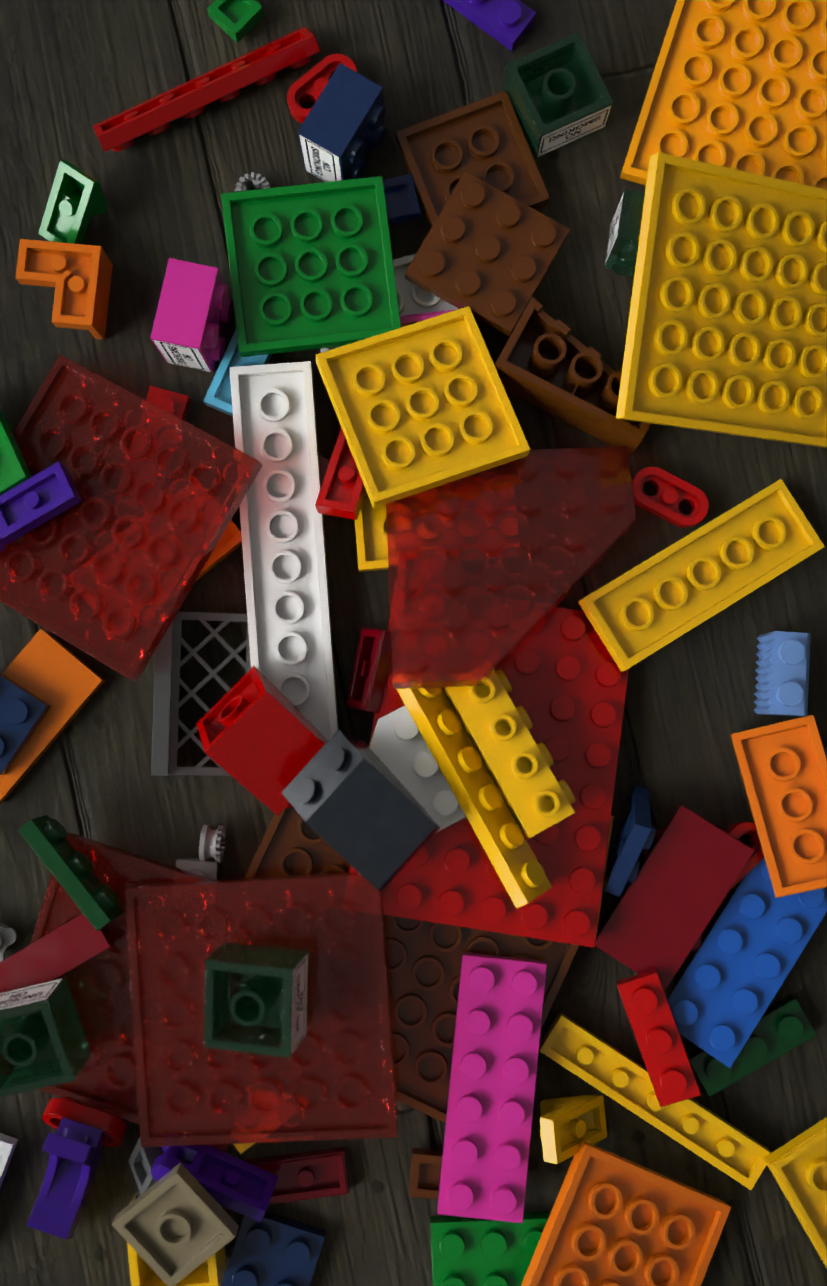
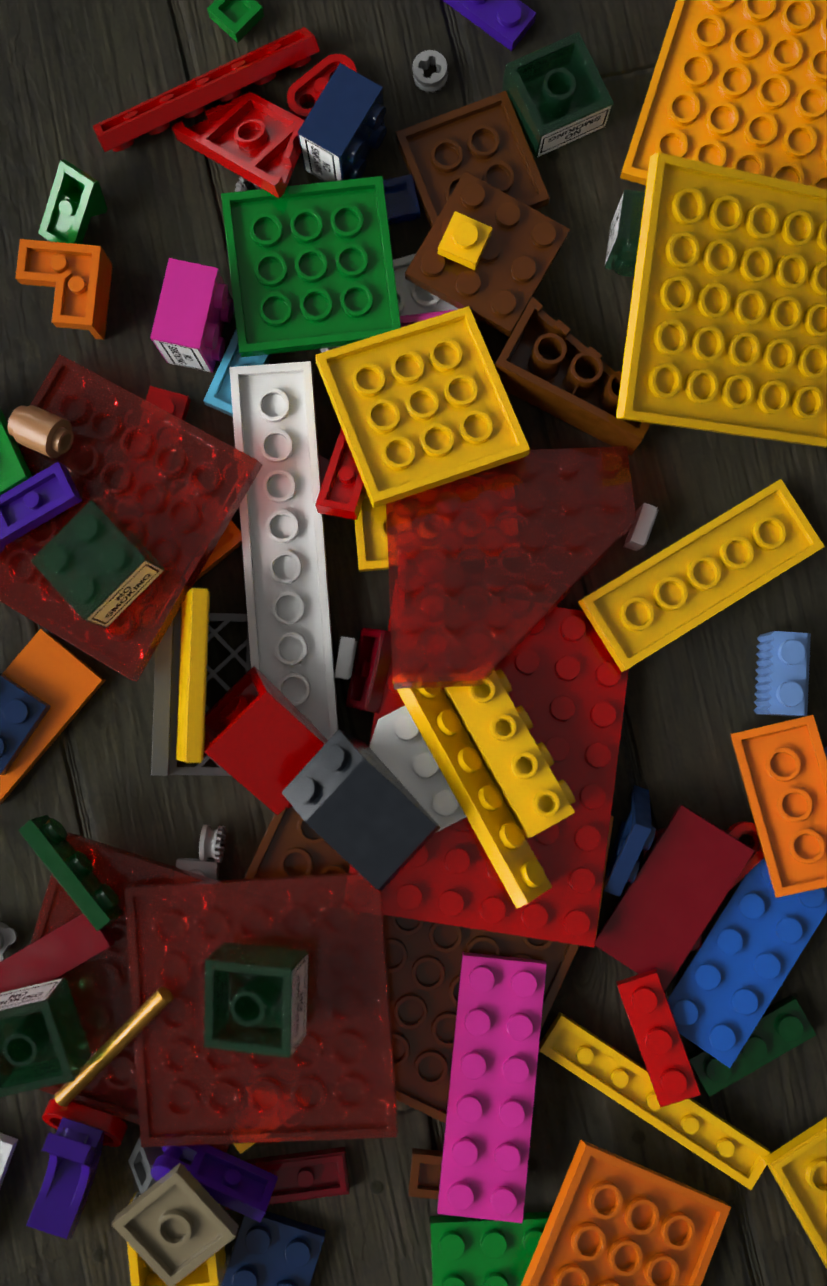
yellow slope [540,1094,607,1164] -> none
red plate [629,467,709,528] -> none
none -> medium nougat brick [8,405,74,458]
none -> clear green brick [31,500,165,628]
none -> pearl gold bar [54,987,173,1107]
none -> red wing [172,92,305,198]
none -> yellow tile [175,588,210,763]
none -> light grey tile [334,636,357,680]
none -> light grey bush [412,50,448,93]
none -> yellow plate [437,211,492,270]
none -> light grey tile [623,503,659,551]

